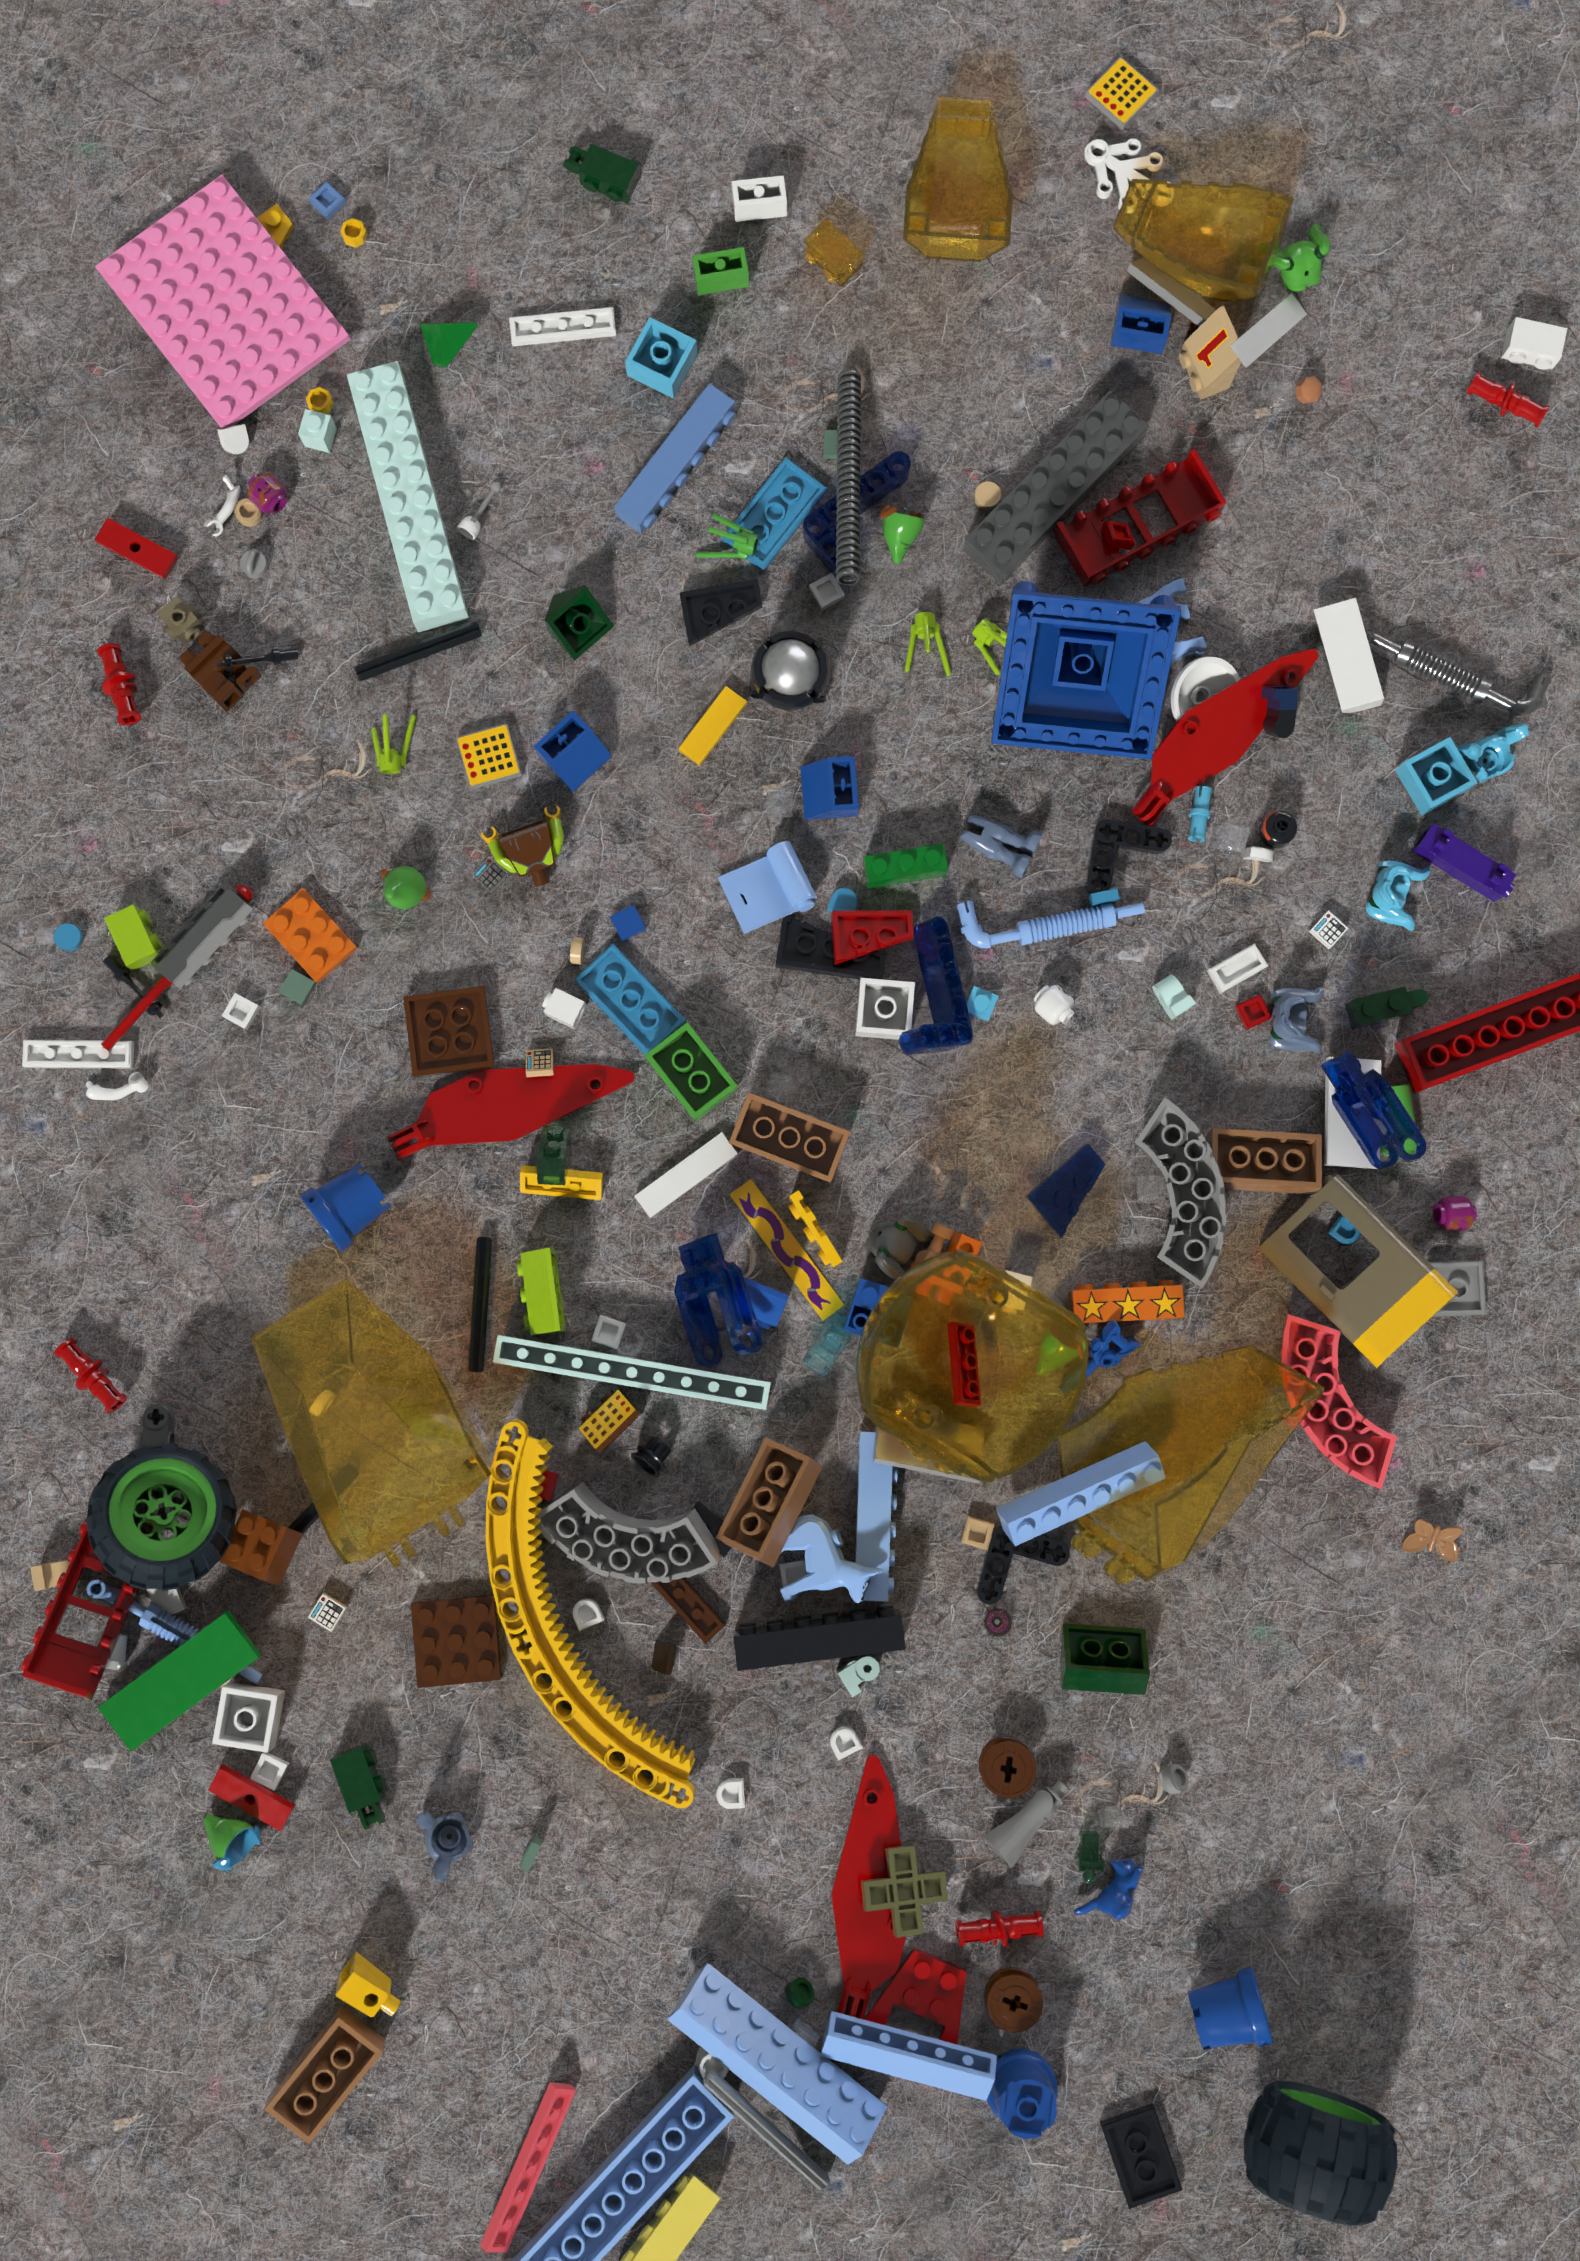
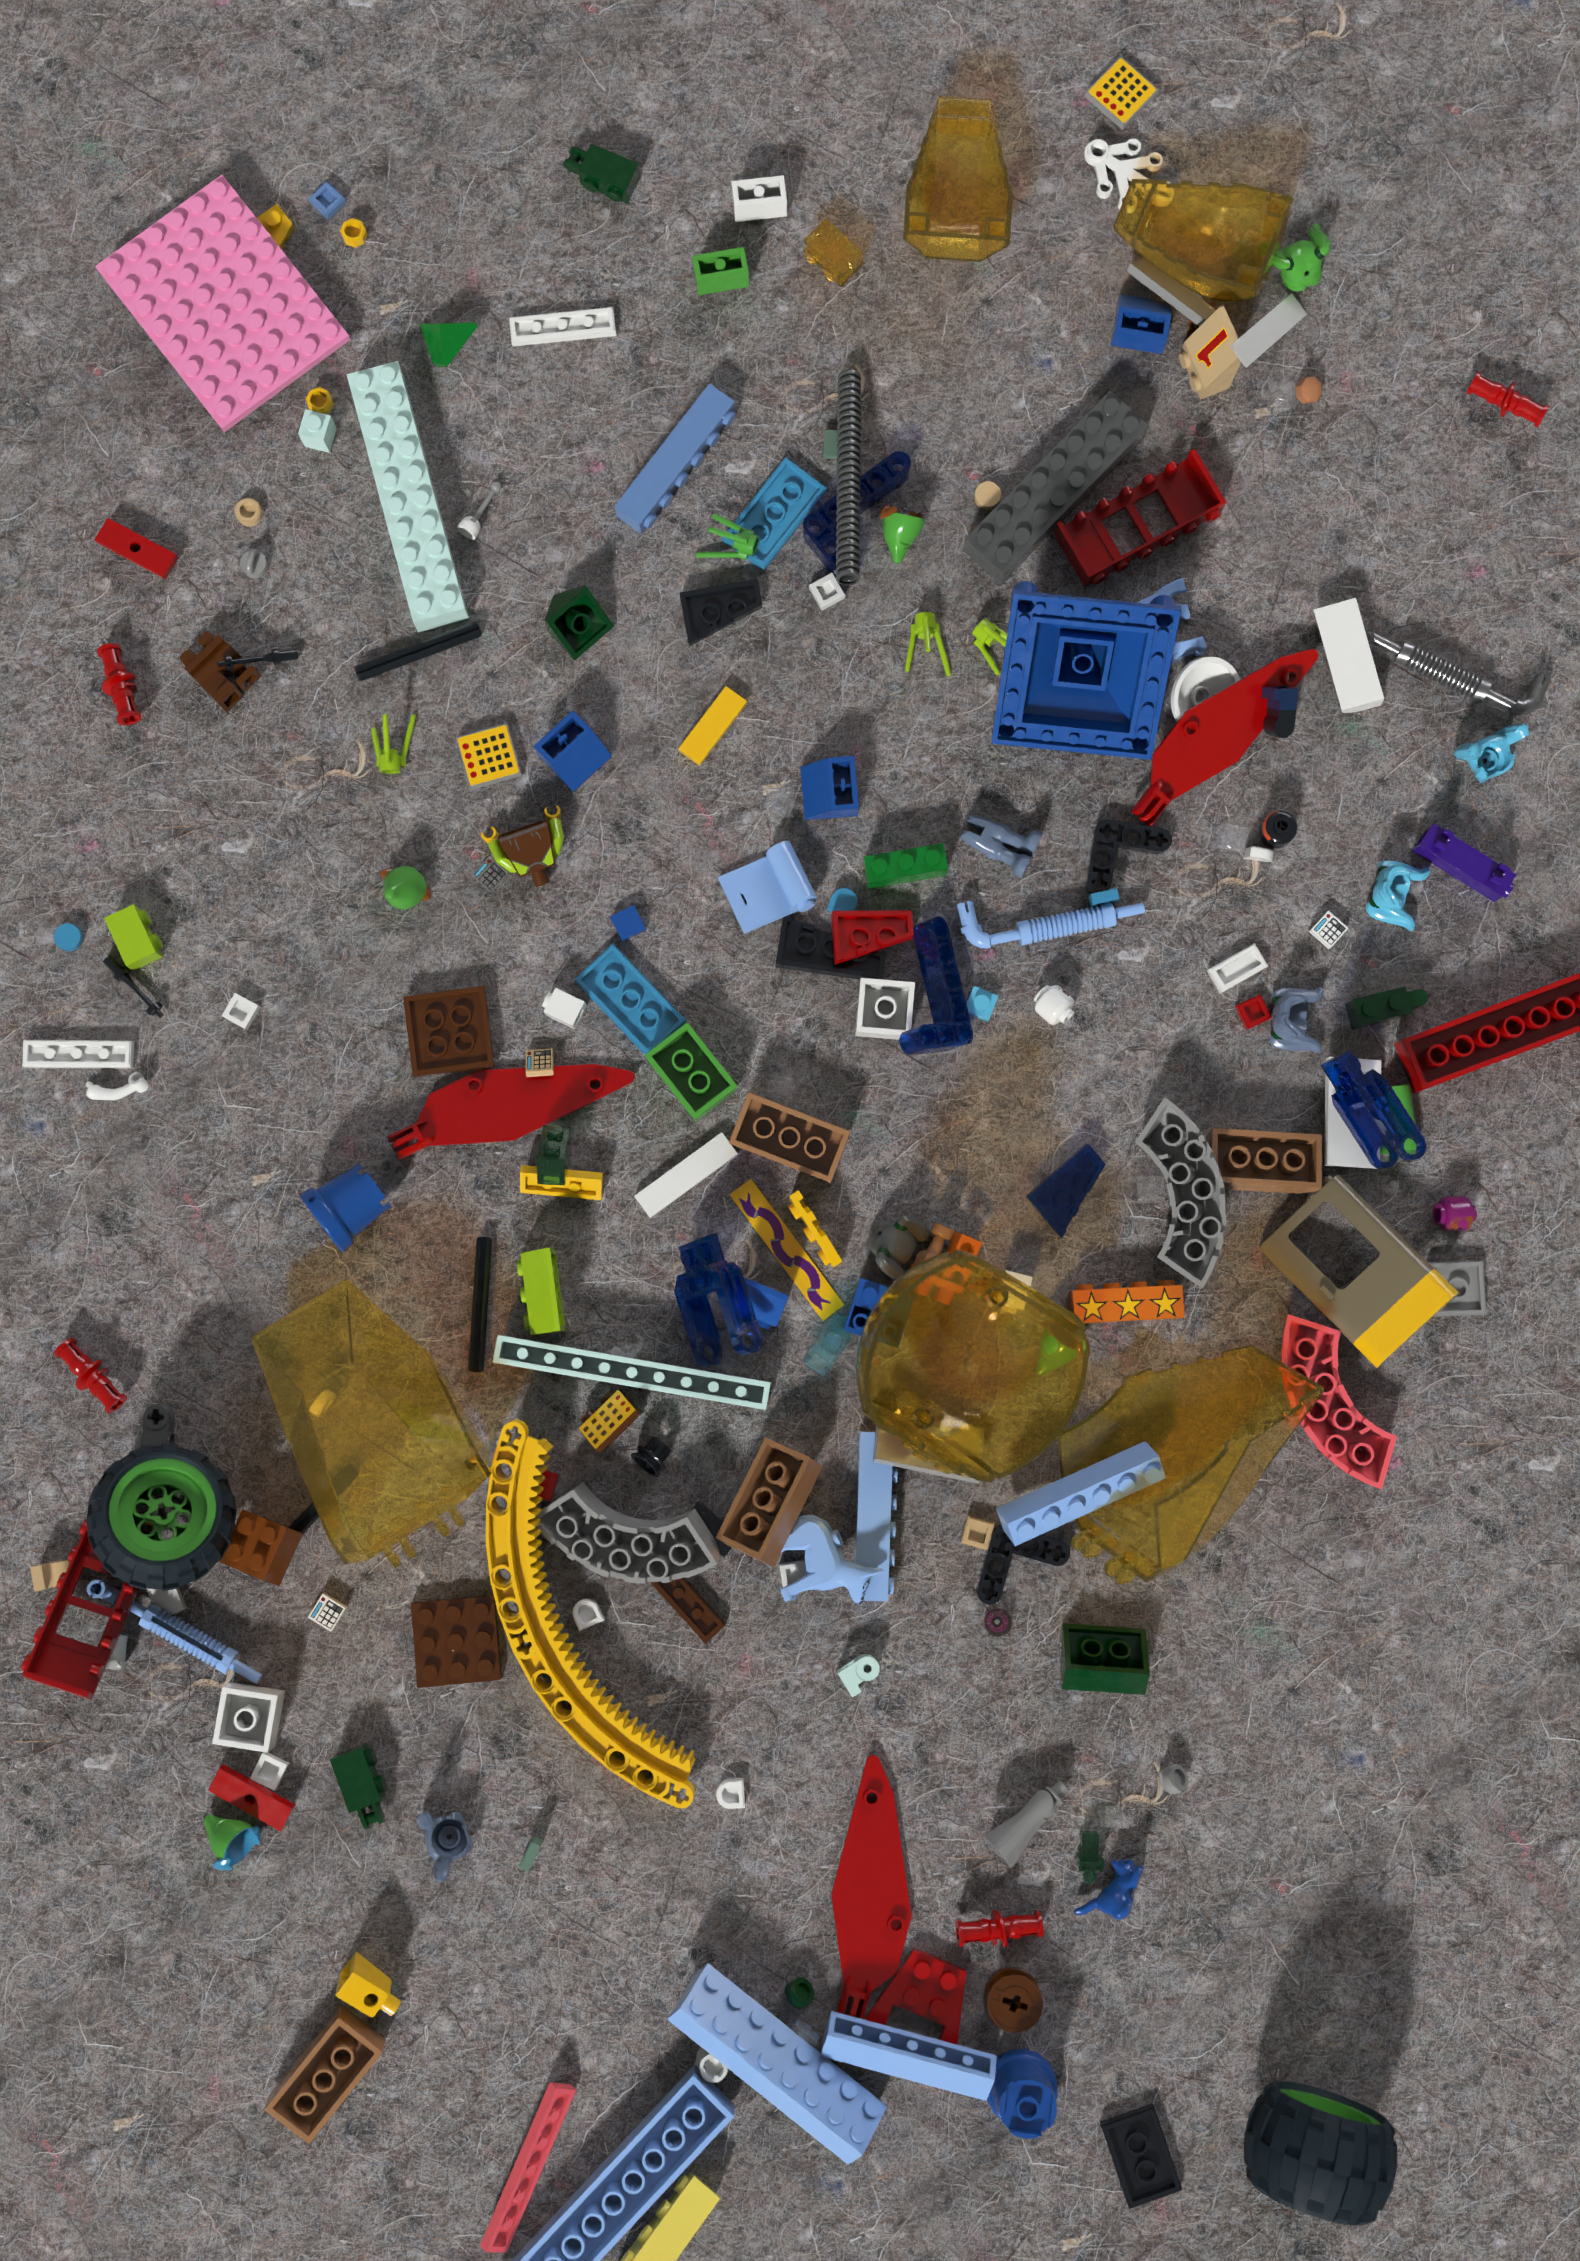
green tile [97,1610,262,1752] -> none
piece [101,883,253,1051] -> none
dark tan brick [157,596,204,645] -> none
white piece [204,475,241,536] -> none
white tile [217,424,249,454] -> none
magenta head [247,473,287,514] -> none
orange plate [263,888,358,984] -> none
sand green tile [278,969,316,1006] -> none
tan tile [570,937,584,965] -> none
white tile [591,1315,626,1350] -> none
medium azure brick [625,317,698,399] -> none
dark brown slope [652,1641,676,1676] -> none
light grey axle [703,2071,830,2190] -> none
black brick [733,1605,906,1671] -> none
piece [749,630,830,711] -> none
white tile [830,1726,863,1761] -> none
olive plate [861,1845,948,1938] -> none
red tile [947,1321,981,1407] -> none
reddish brown piece [978,1736,1037,1798] -> none
blue piece [1061,1320,1140,1395] -> none
red tile [1101,521,1135,550] -> none
light aqua leg [1152,974,1196,1020] -> none
medium azure pin [1188,786,1212,842] -> none
blue piece [1188,1967,1273,2050] -> none
dark azure tile [1326,1214,1361,1245] -> none
medium azure brick [1395,737,1477,816] -> none
medium nougat piece [1401,1518,1462,1562] -> none
white brick [1501,317,1567,370] -> none

